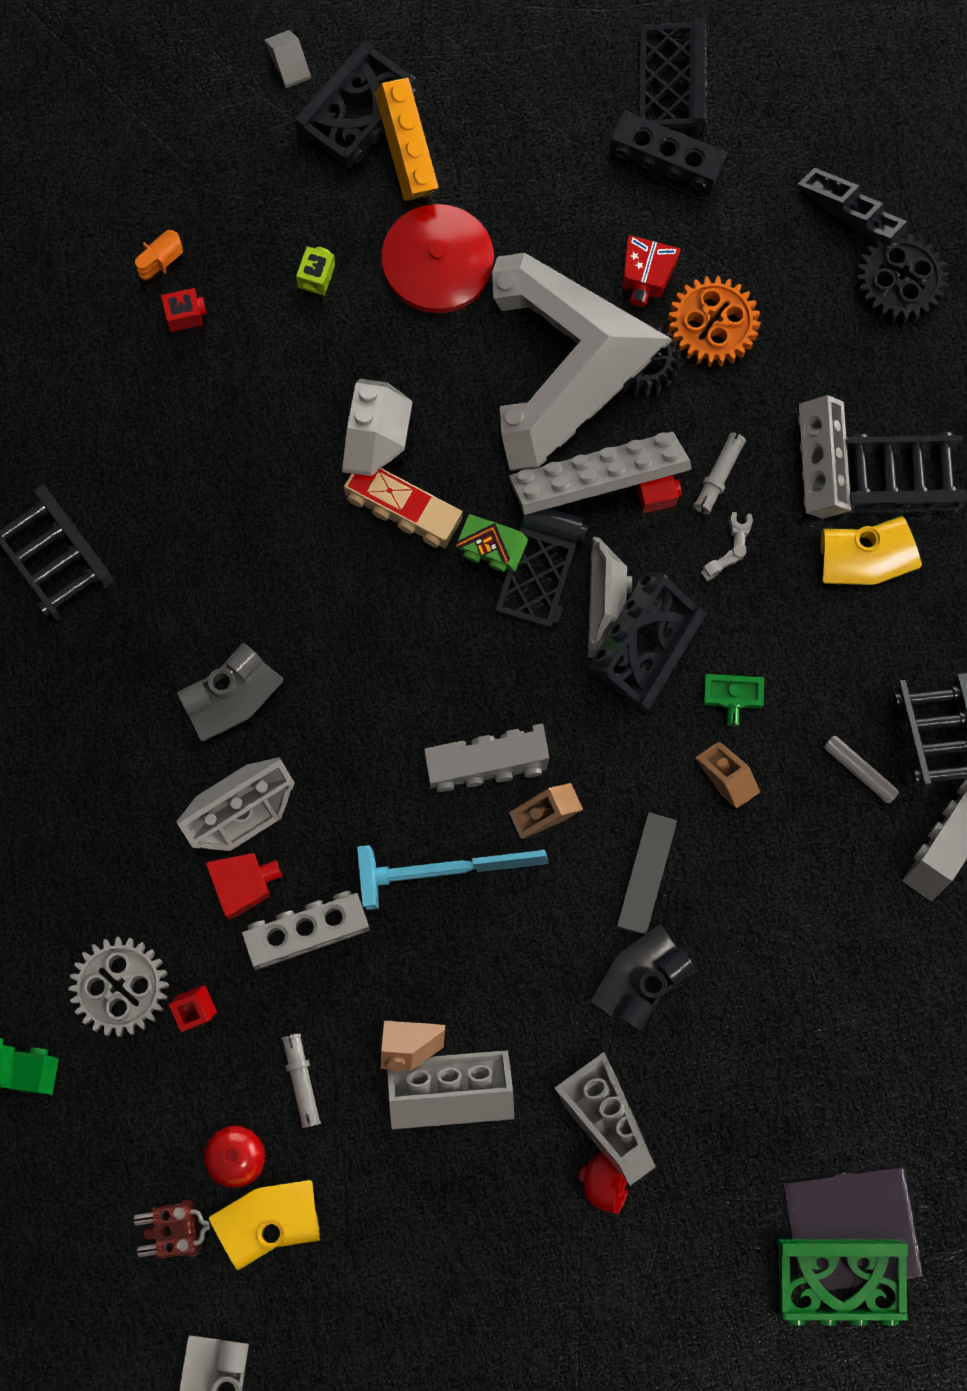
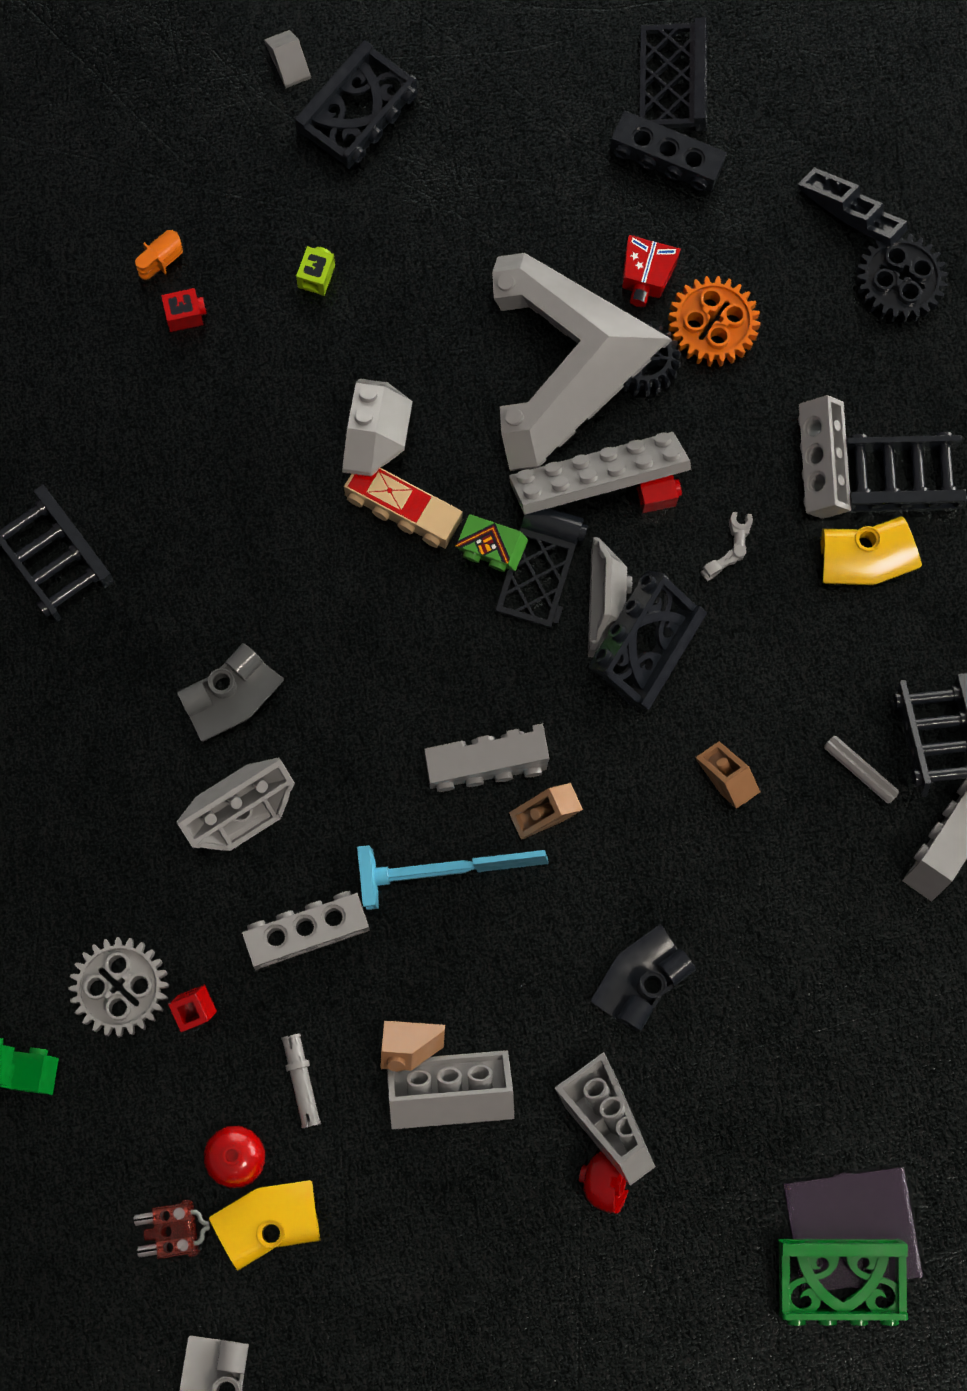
red torso [206,853,282,920] -> none
light orange brick [374,78,439,201] -> none
red dish [382,204,494,313] -> none
dark grey tile [617,812,677,935] -> none
light grey pin [693,433,746,515] -> none
green plate [703,674,764,727] -> none

